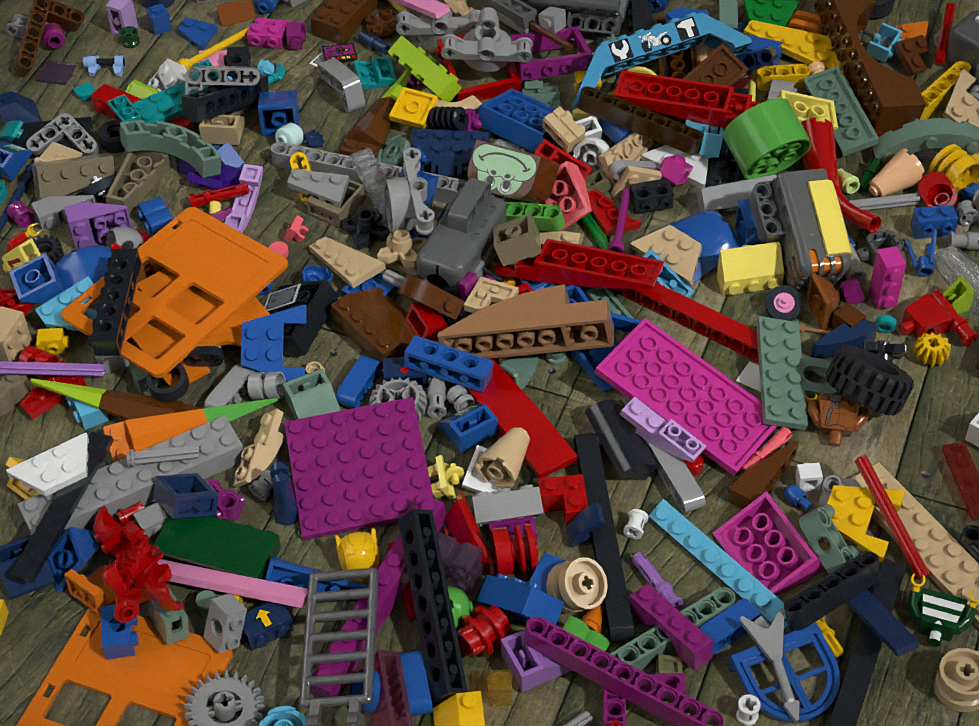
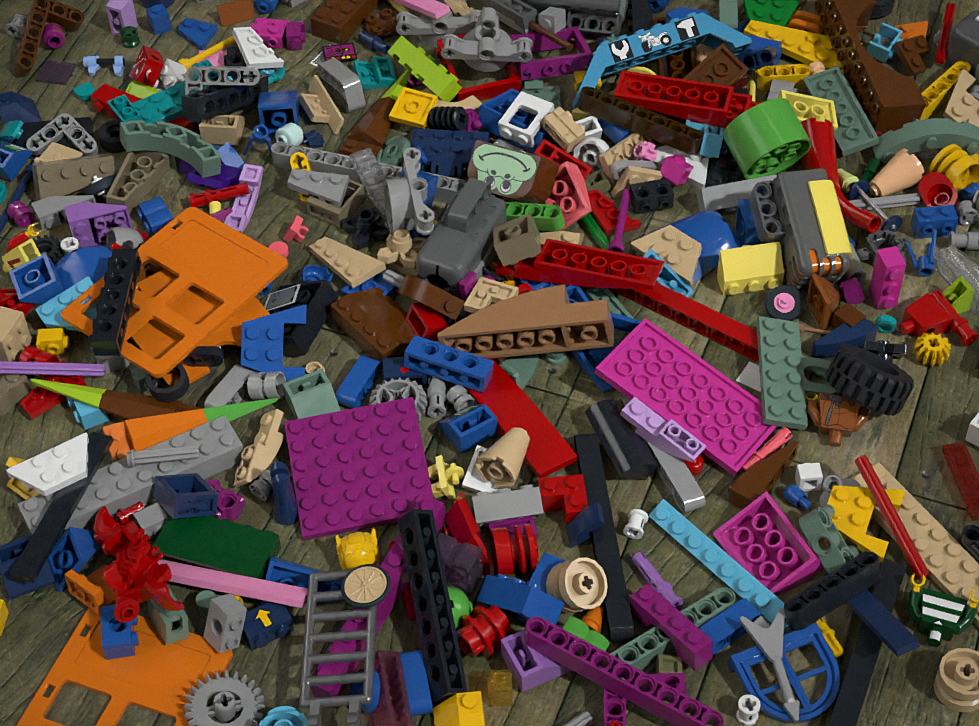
none -> white bush [60,237,79,256]
none -> red torso [129,45,164,87]
none -> white wing [232,27,284,69]
none -> blue plant [244,123,272,156]
none -> tan bracket [298,75,344,134]
none -> tan wheel [341,564,391,608]
none -> white window [498,91,555,148]
none -> bright pink gear [633,141,657,162]
none -> dark blue axle [848,180,903,233]

